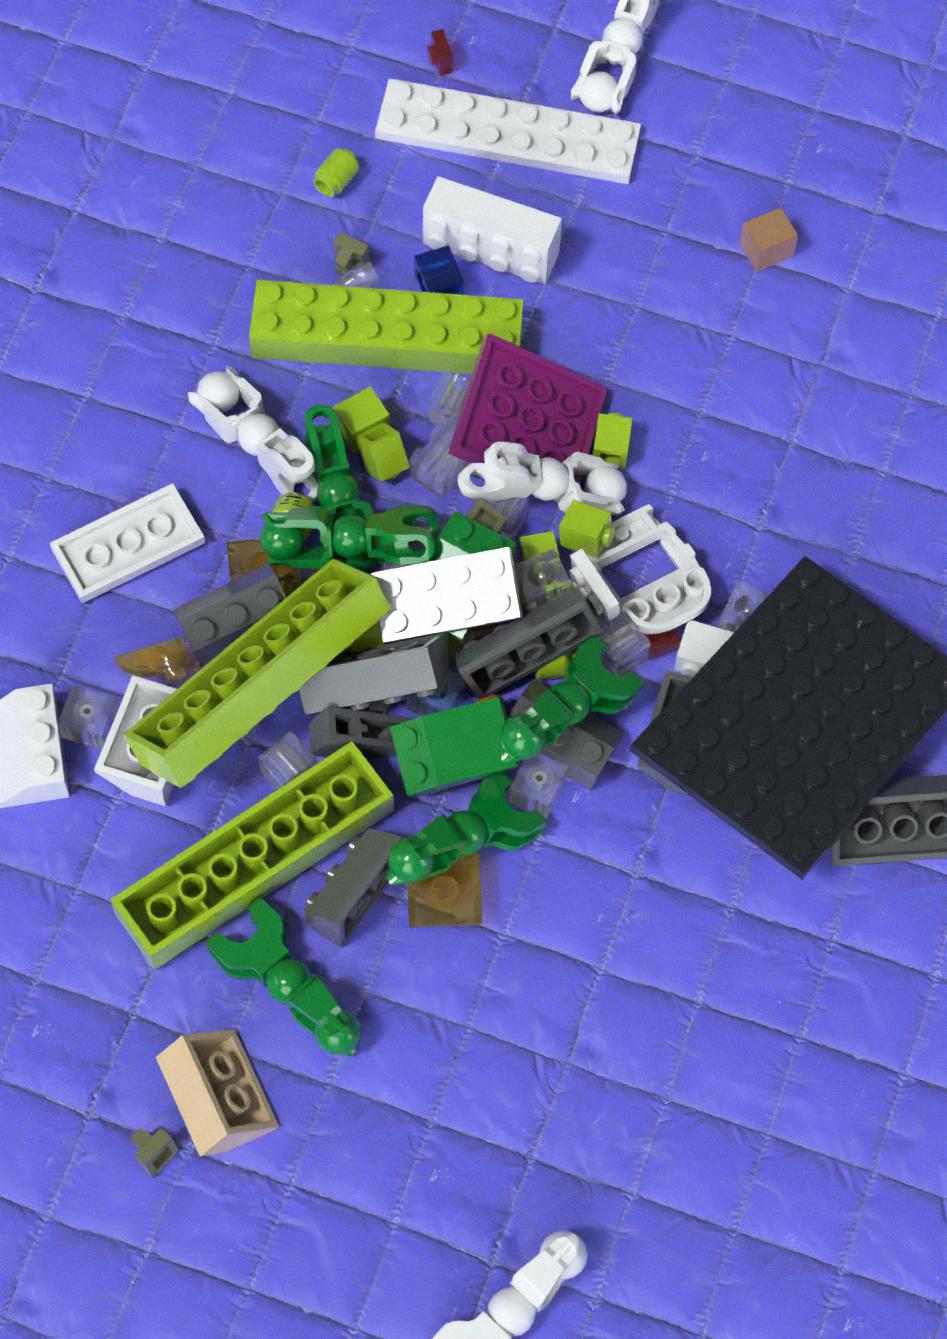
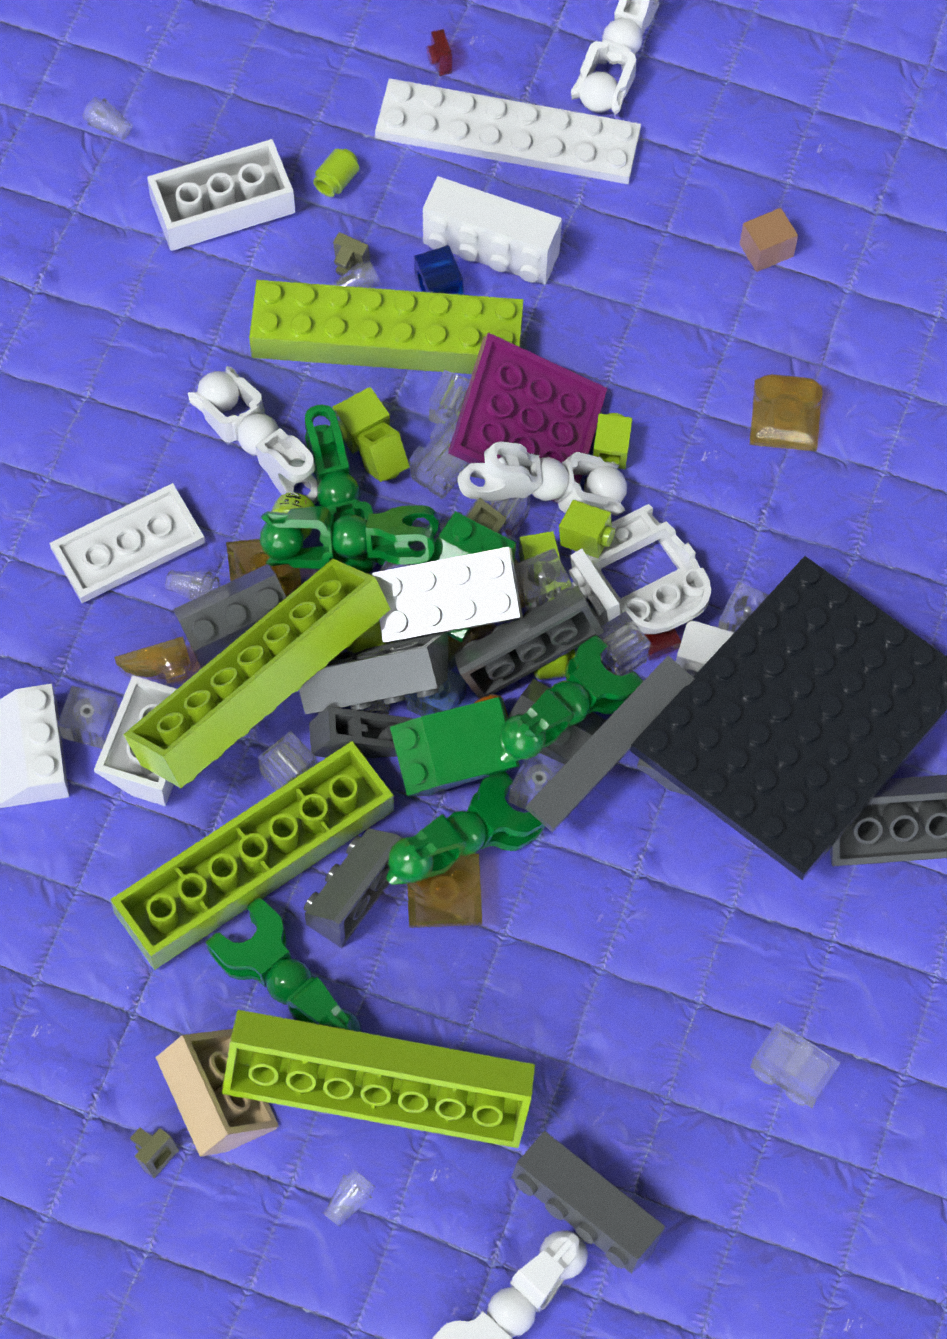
none -> clear cone [83,96,133,140]
none -> white brick [147,139,295,251]
none -> clear cone [165,570,220,600]
none -> lime brick [222,1009,535,1148]
none -> clear cone [323,1169,376,1227]
none -> dark grey slope [511,1131,665,1274]
none -> dark grey tile [525,656,695,833]
none -> clear yellow slope [749,374,823,451]
none -> clear brick [750,1022,840,1108]

